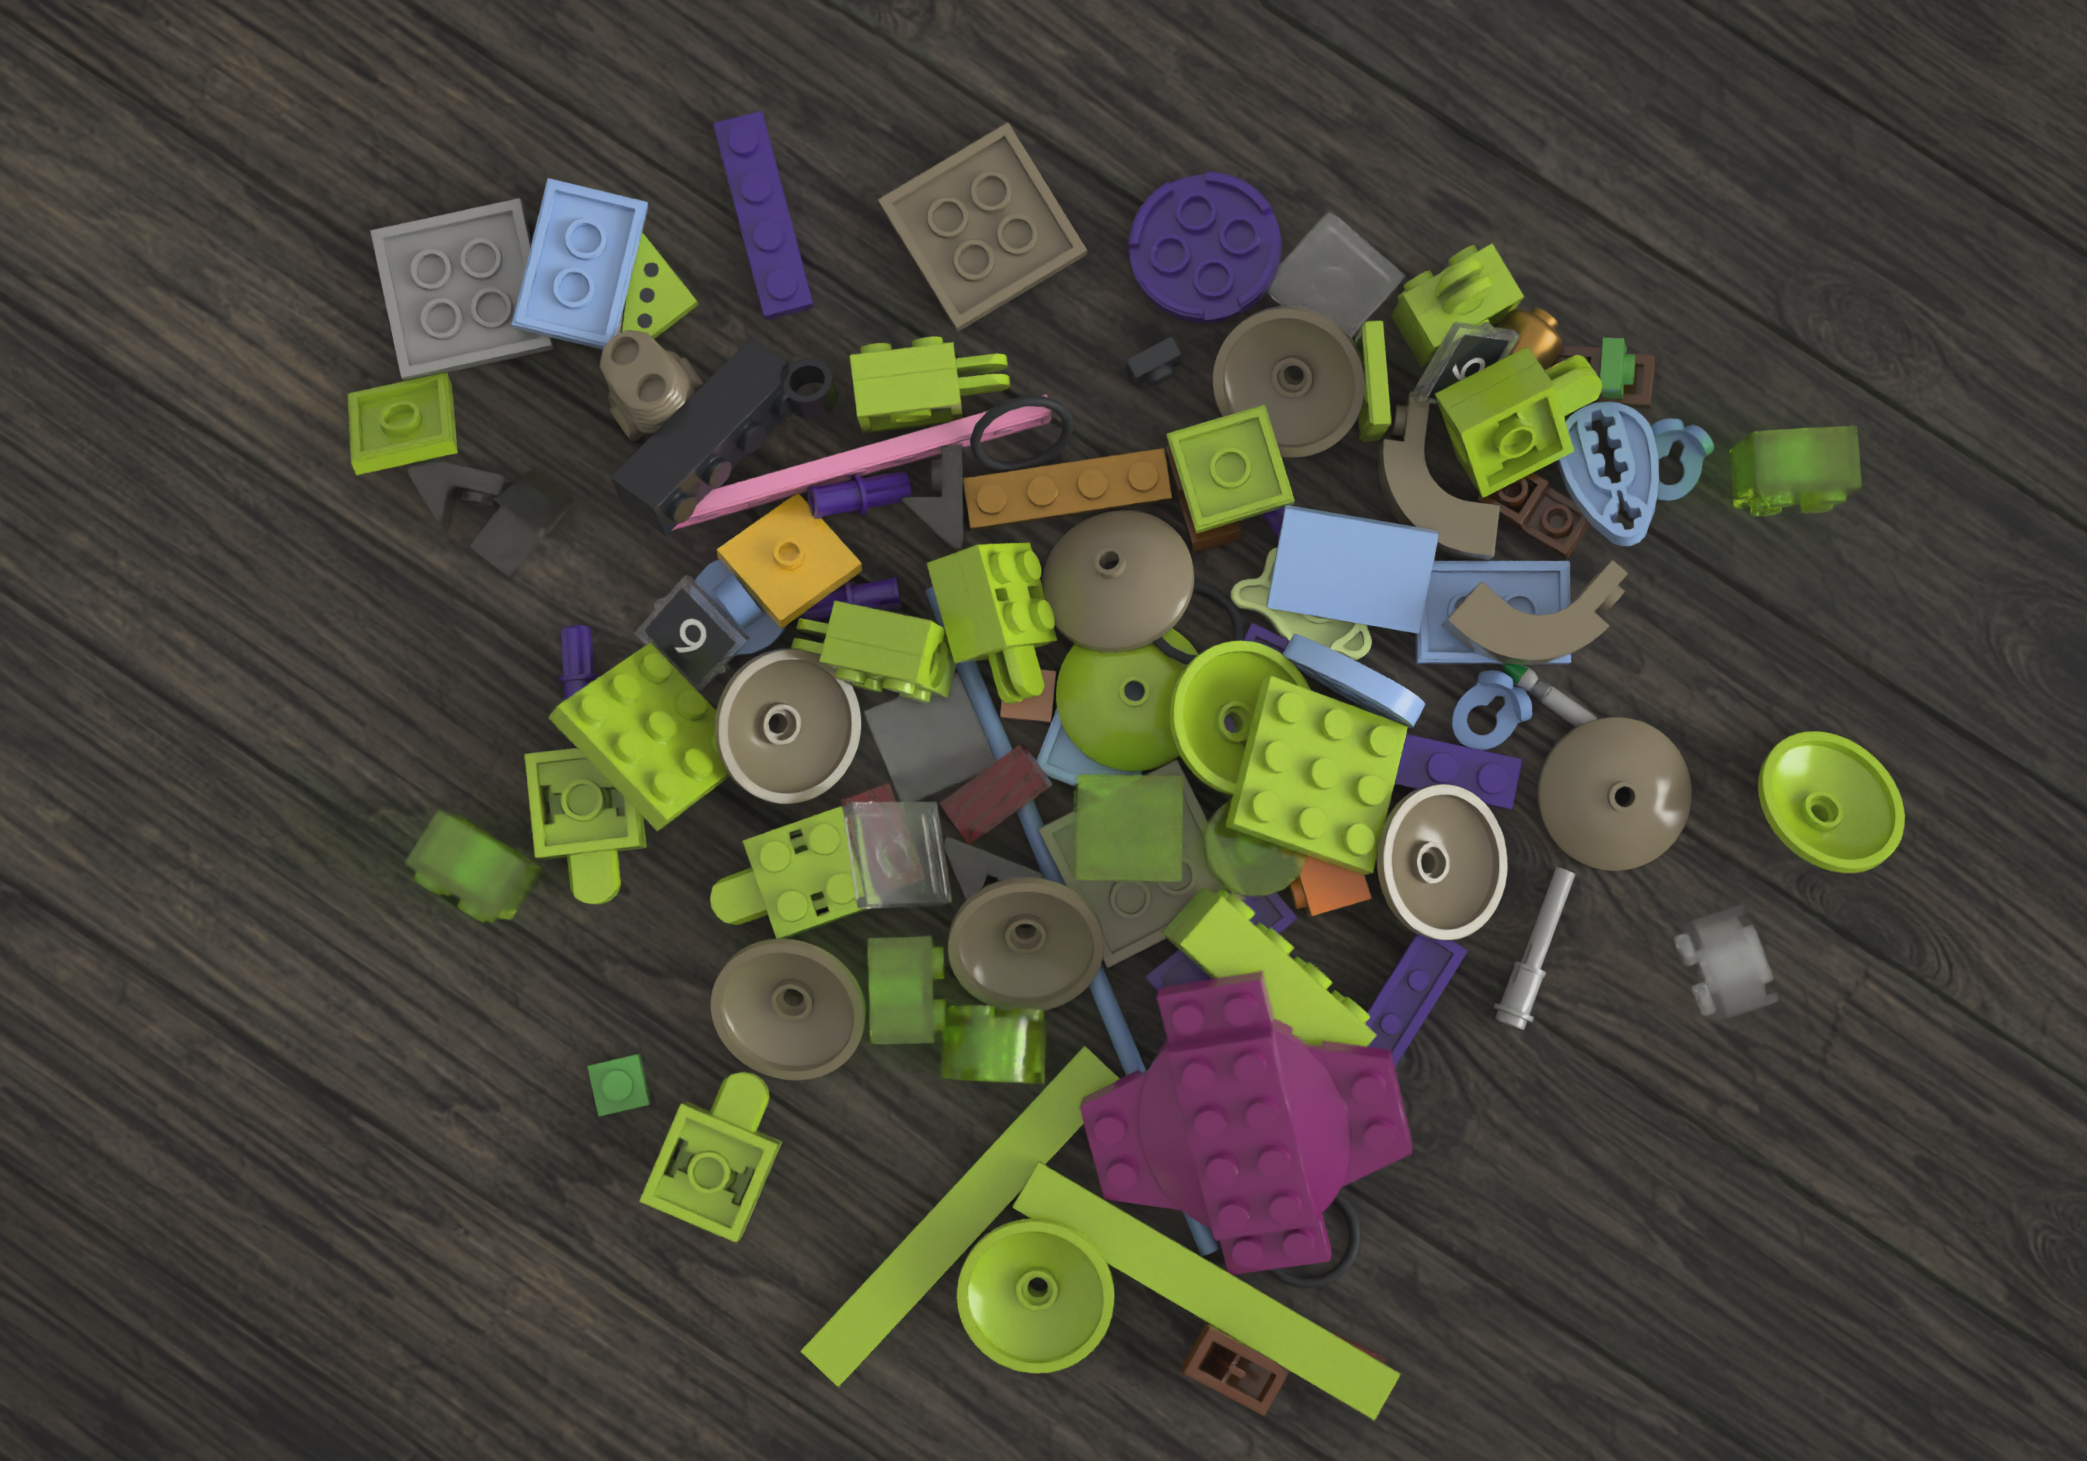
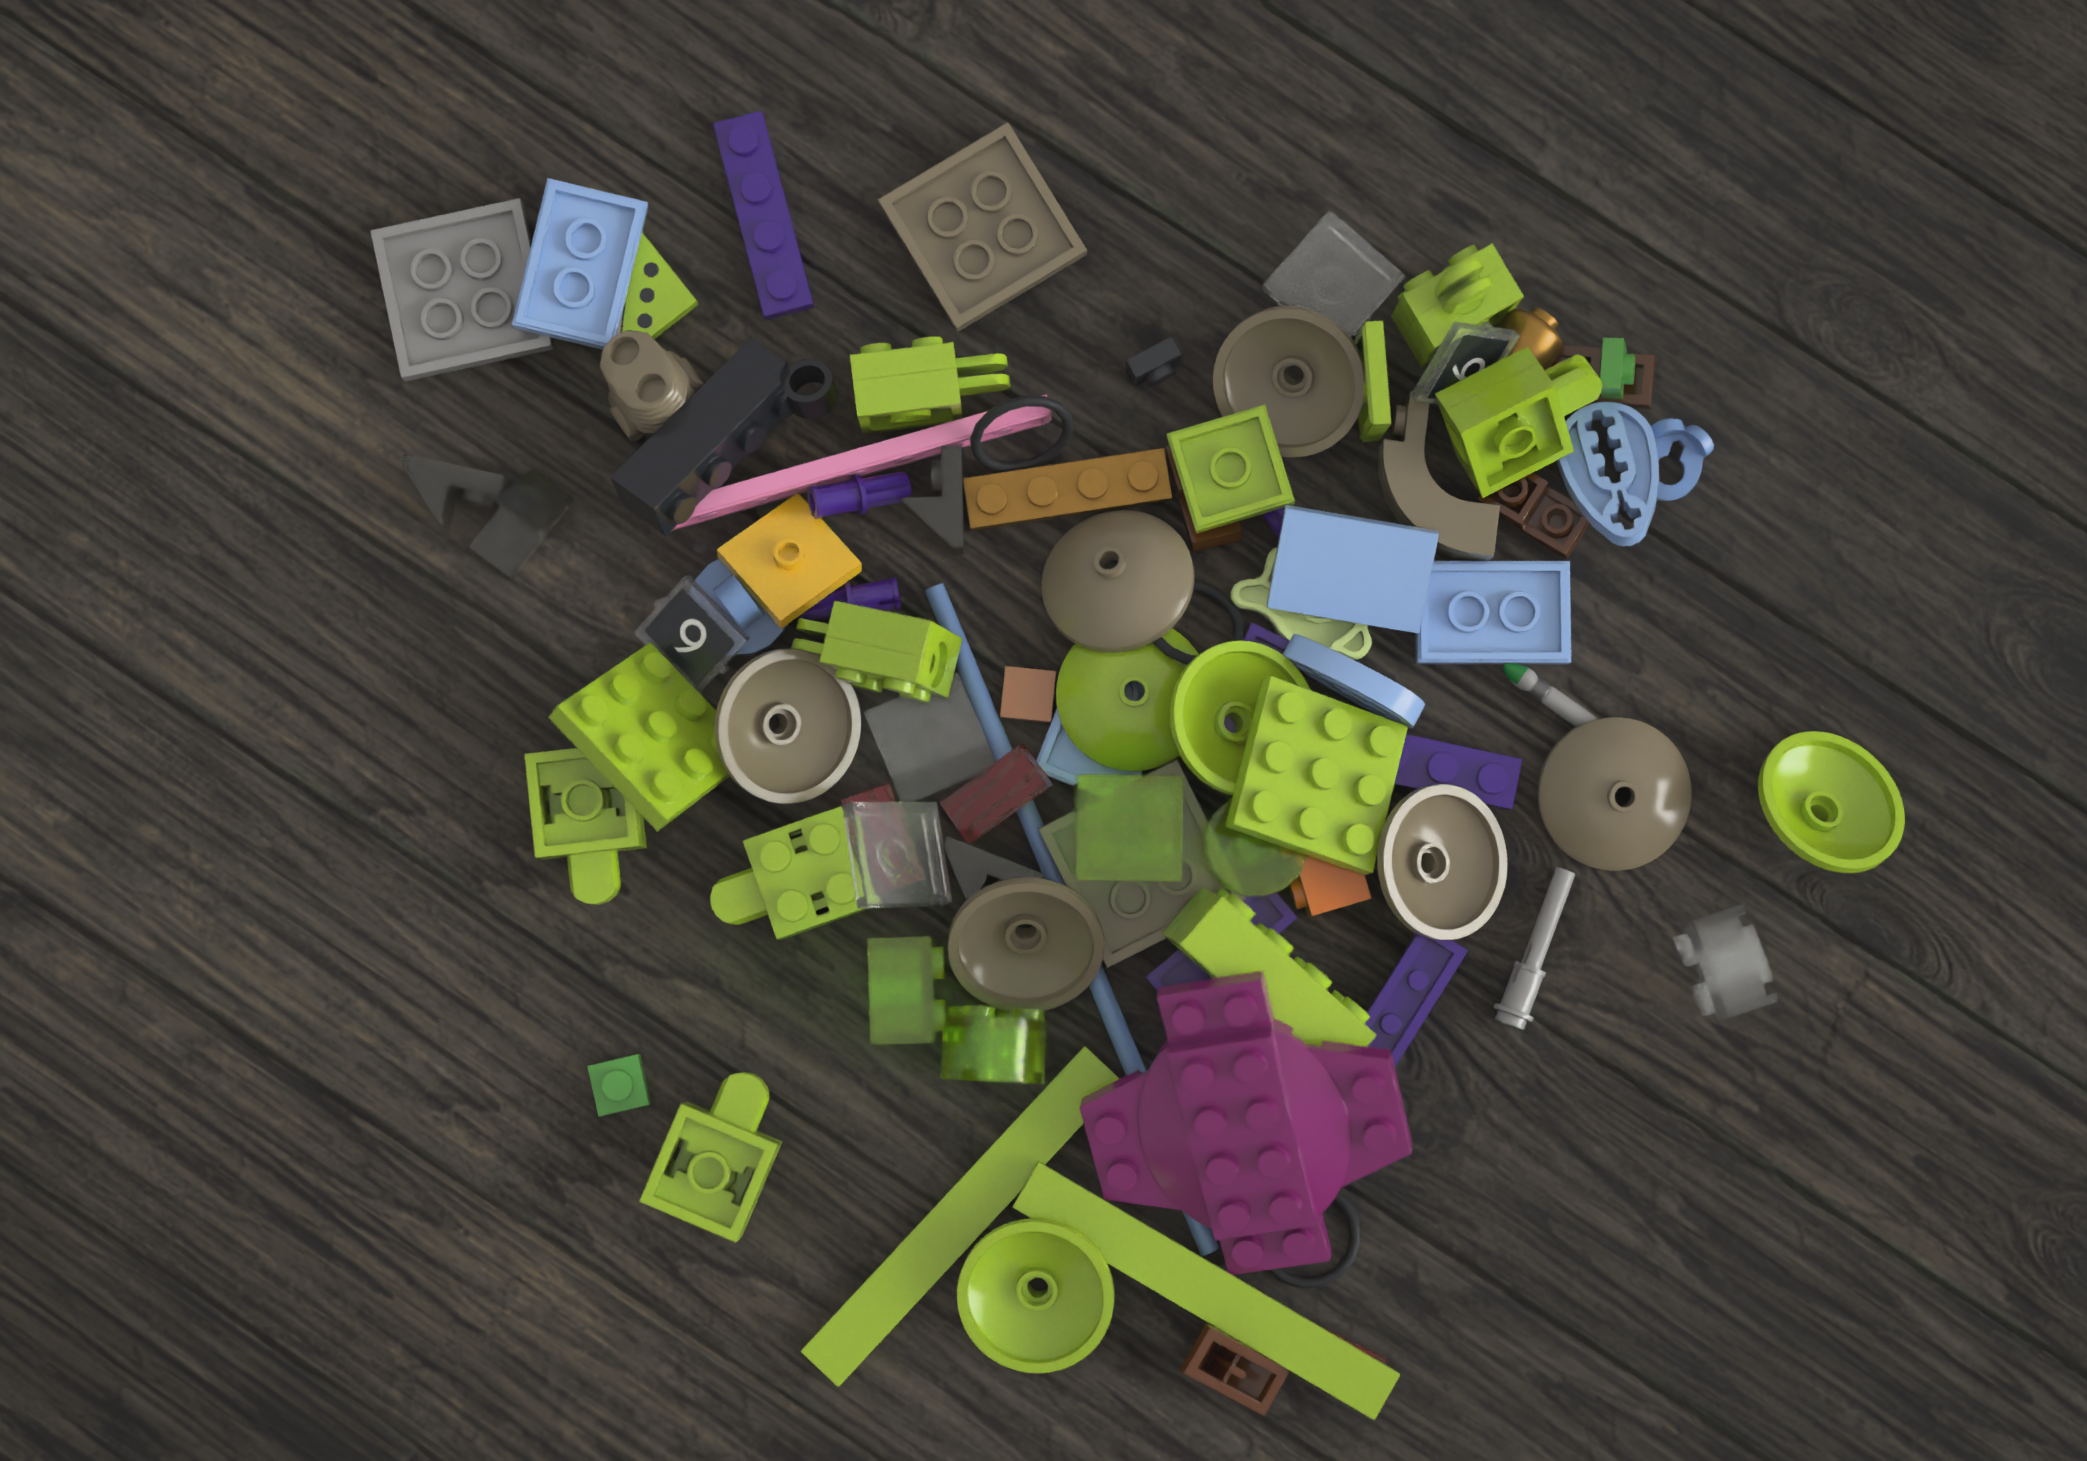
lime tile [348,372,458,475] -> none
clear neon green brick [405,809,544,923] -> none
dark purple axle [558,625,599,701] -> none
dark tan dish [711,939,866,1080] -> none
lime brick [927,543,1057,705] -> none
dark purple tile [1129,172,1282,323] -> none
dark tan arch [1441,560,1628,665] -> none
medium blue piece [1451,670,1532,750] -> none
clear neon green brick [1730,426,1862,516] -> none

